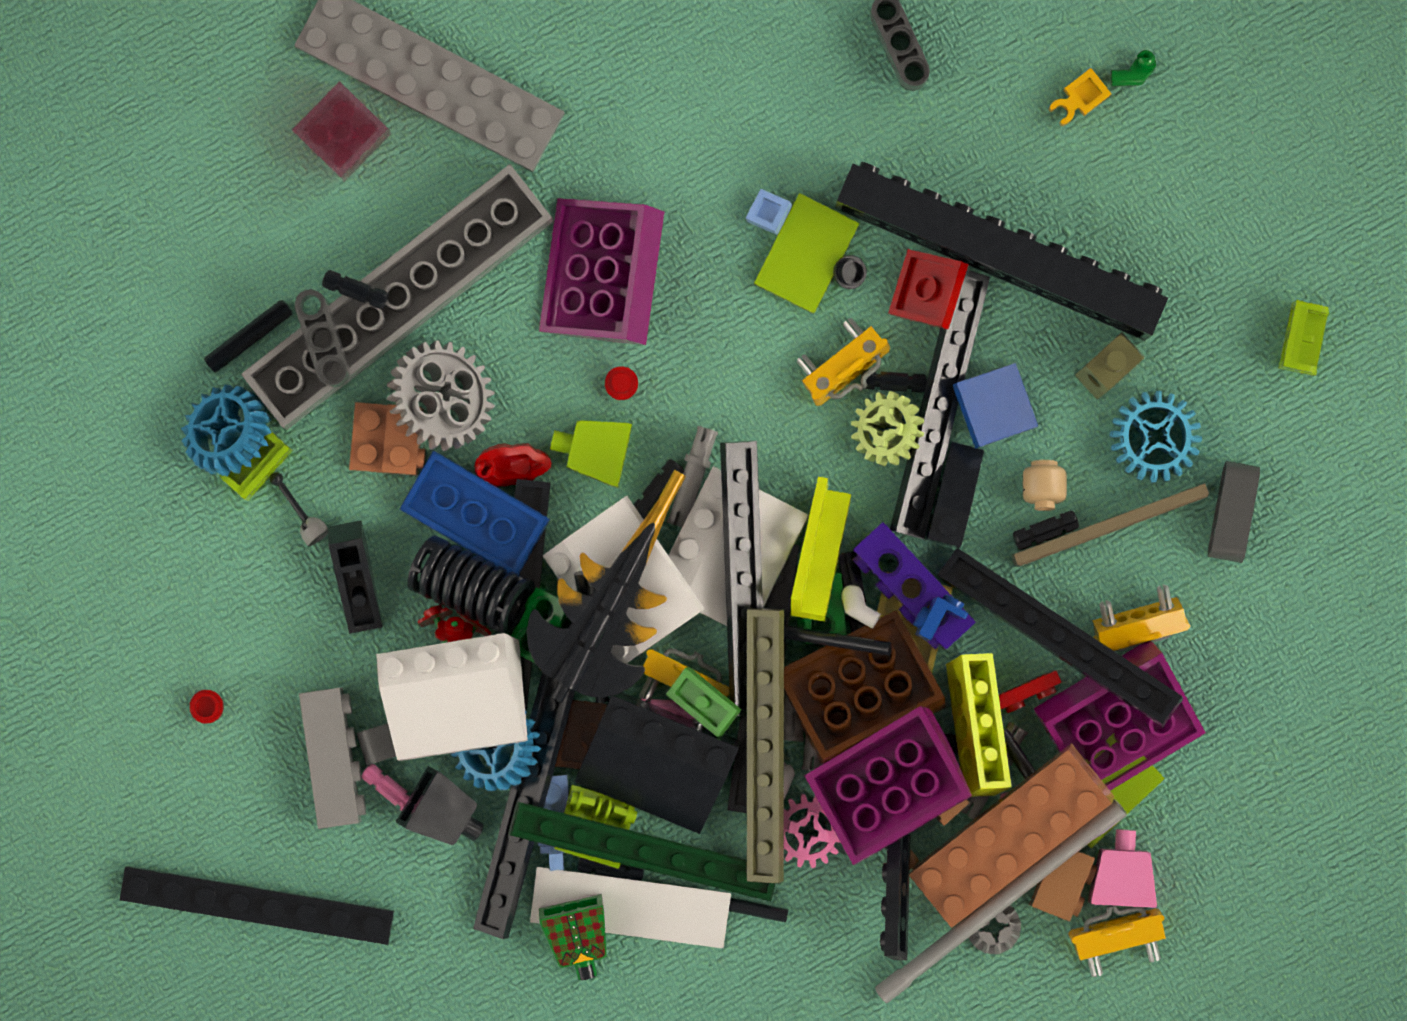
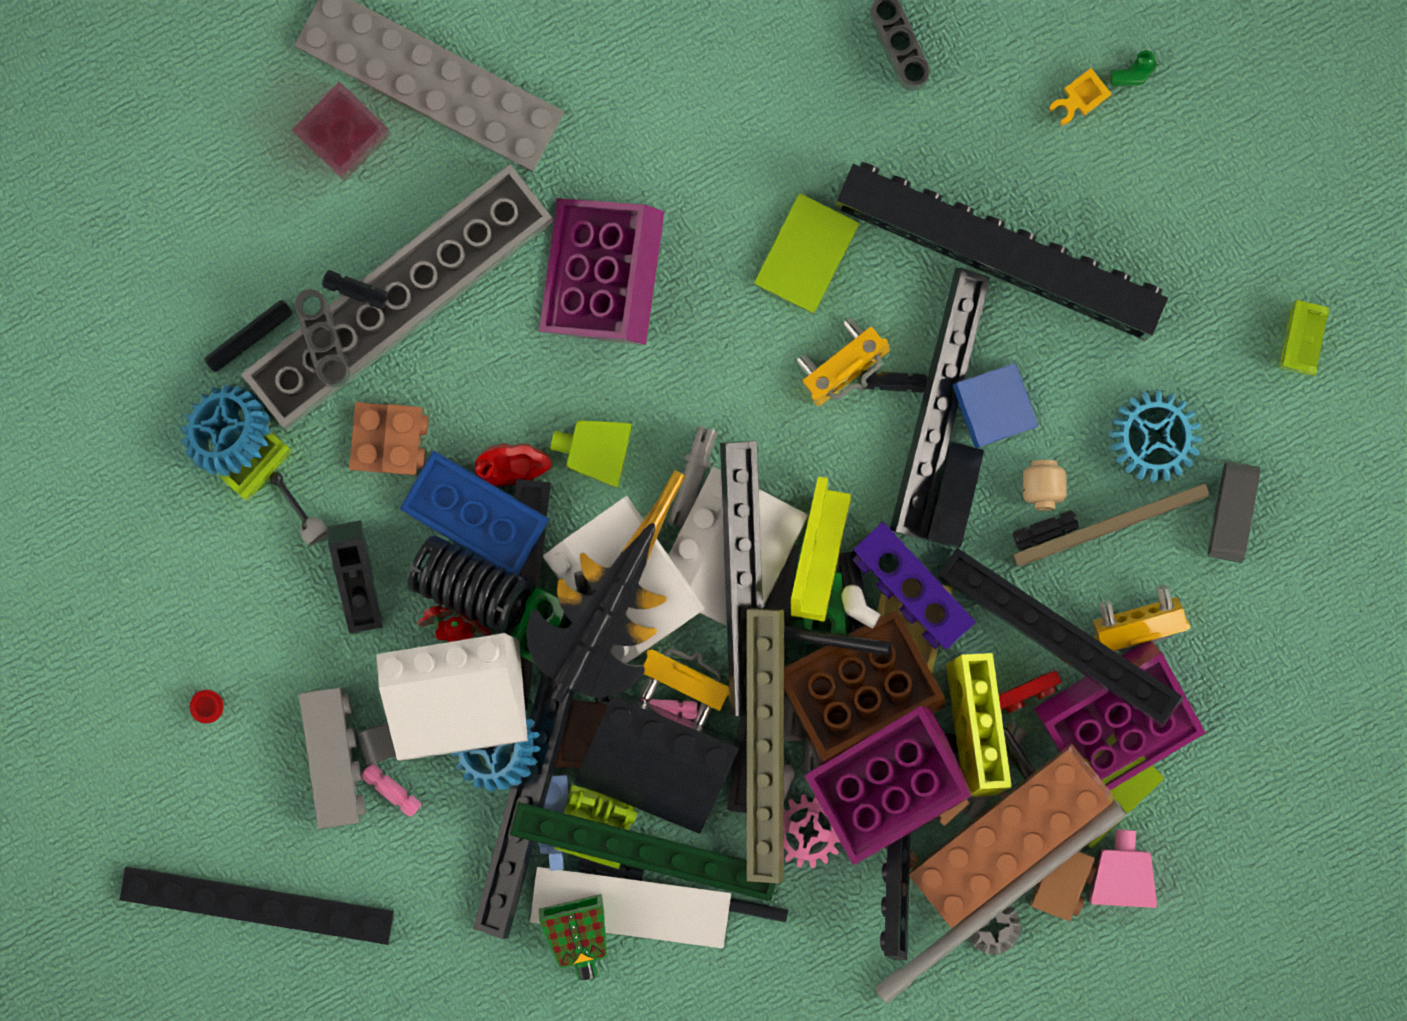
light grey gear [387,340,495,451] -> none
black torso [396,766,484,845] -> none
red plate [605,366,638,400] -> none
black axle [633,459,684,519] -> none
bright green plate [666,667,741,737] -> none
light blue plate [746,189,792,235] -> none
black plate [833,255,867,289] -> none
yellowish green gear [851,391,924,466] -> none
red plate [888,249,968,330] -> none
blue bracket [913,594,968,641] -> none
yellow piece [1068,905,1166,977] -> none
olive torso [1075,332,1145,400] -> none

